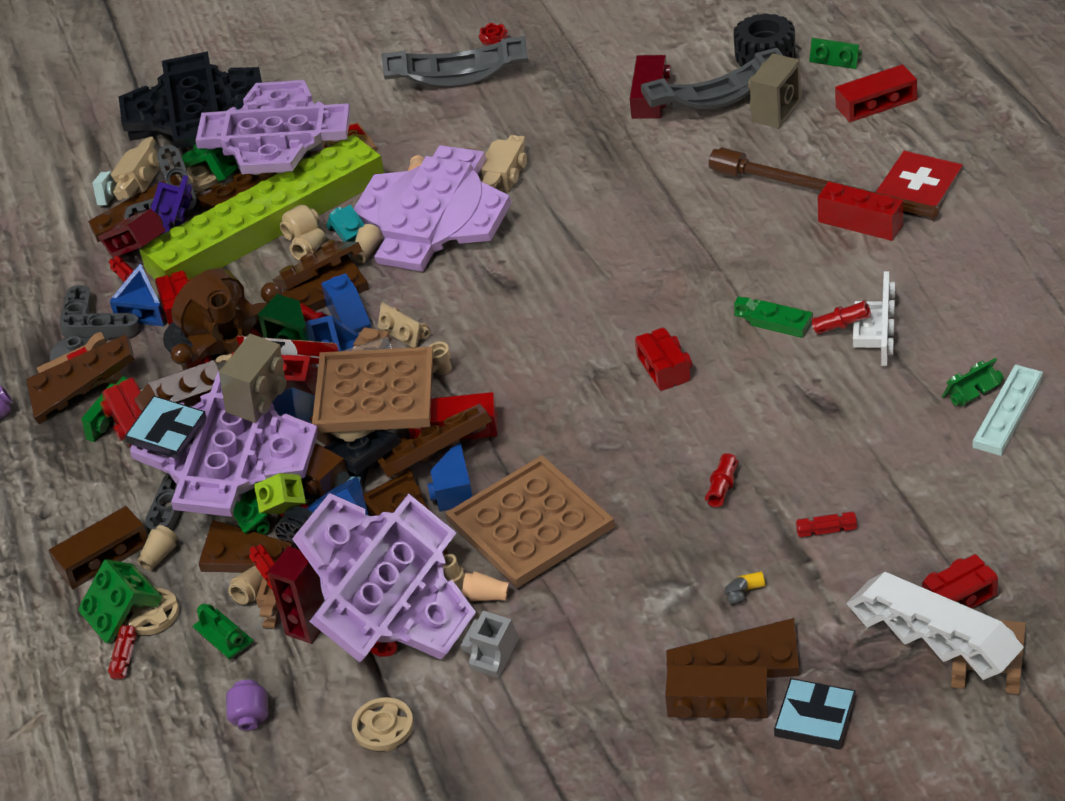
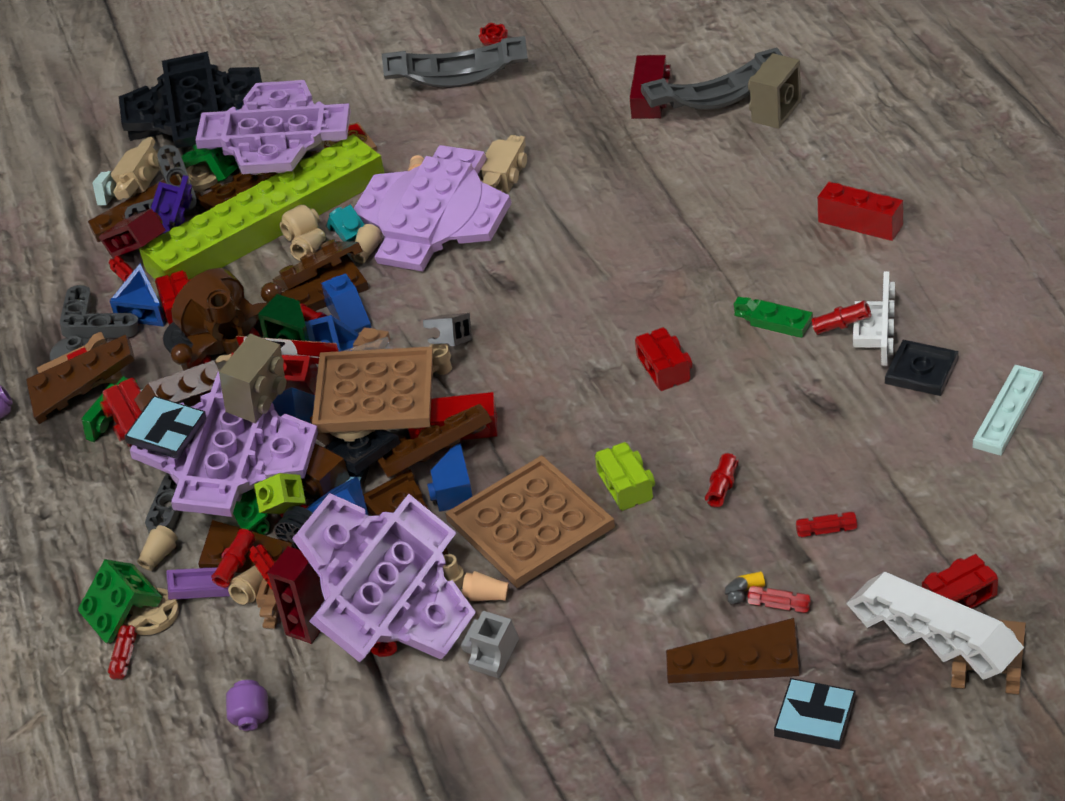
reddish brown brick [48,506,148,590] -> none
green hinge [192,603,254,660] -> none
tan wheel [352,697,414,752] -> none
tan hinge [377,302,431,348] -> none
reddish brown brick [665,665,768,719] -> none
flag [709,147,963,220] -> none
black tyre [733,13,796,67] -> none
green hinge [809,37,862,69] -> none
red brick [835,64,917,123] -> none
green hinge [942,357,1004,406] -> none
none -> medium lavender tile [166,568,230,600]
none -> red pin [211,529,256,588]
none -> black hinge [423,313,472,346]
none -> lime brick [595,442,655,511]
none -> red axle [748,586,811,613]
none -> black tile [885,340,959,396]

